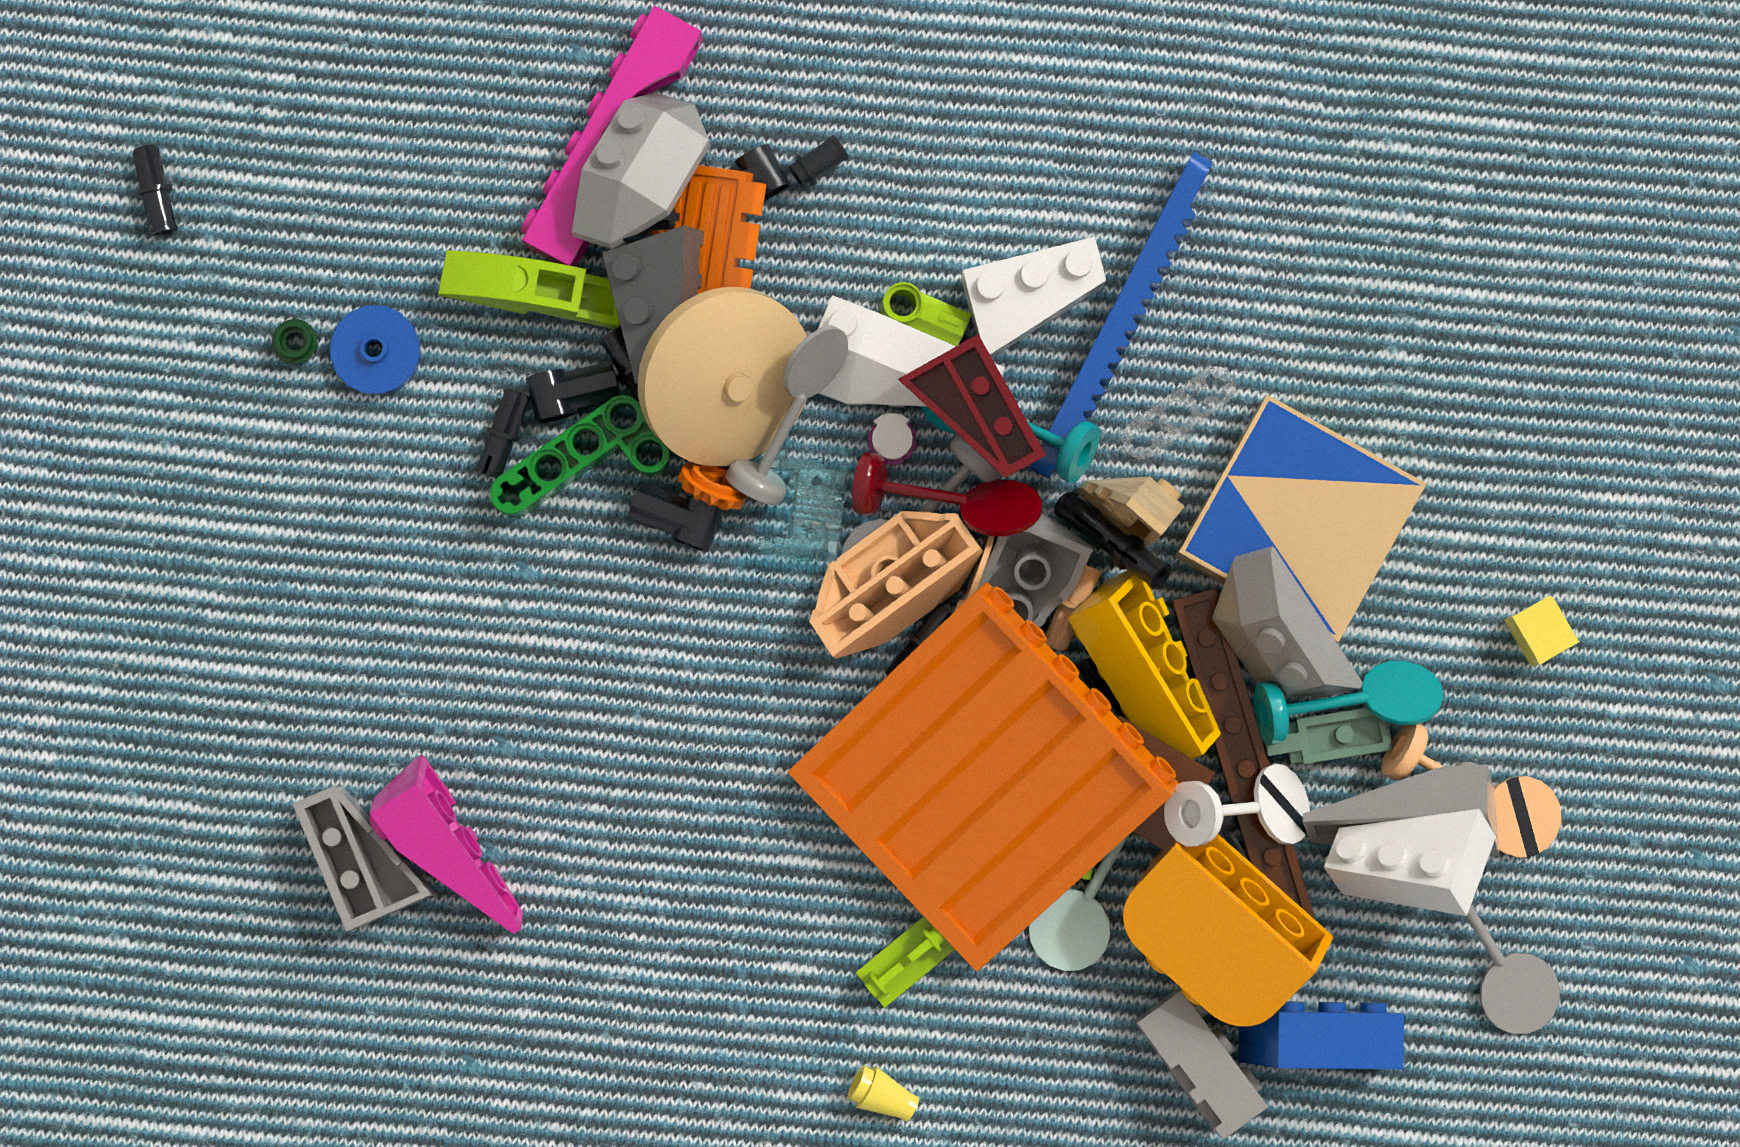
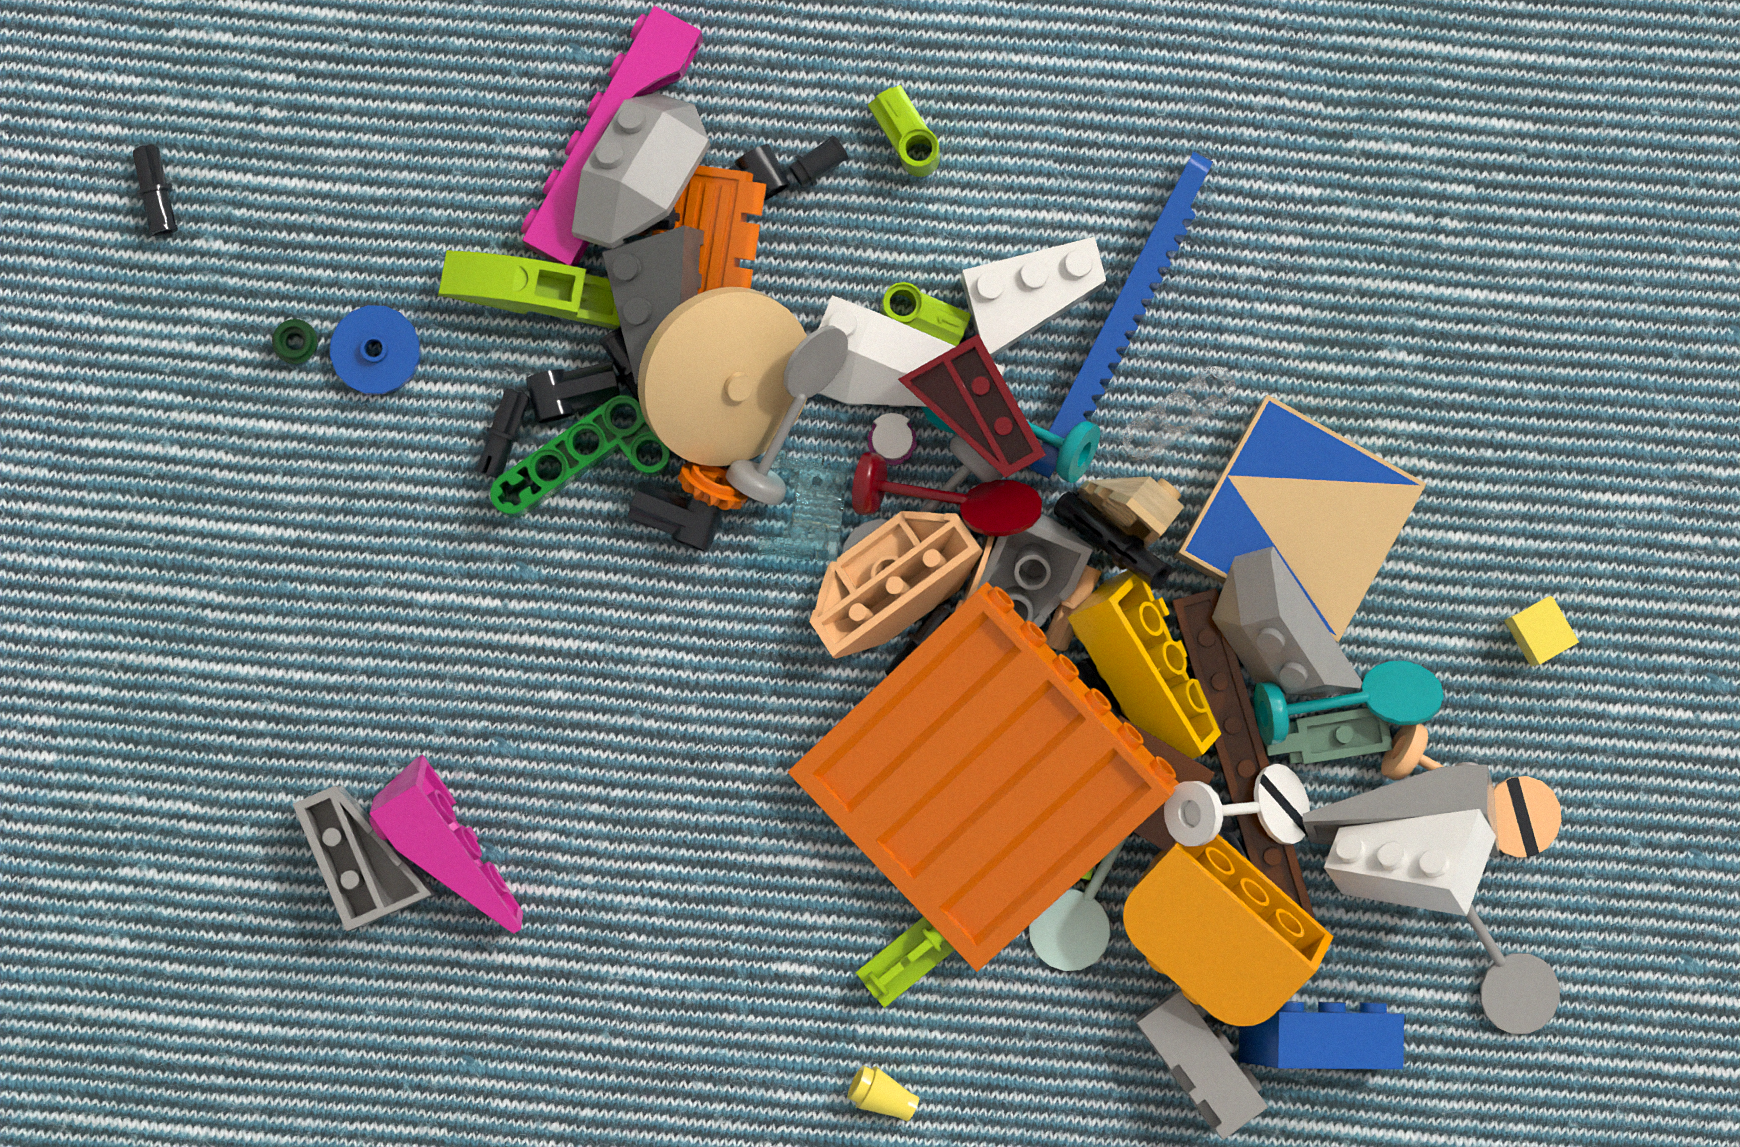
none -> lime piece [868,85,940,177]

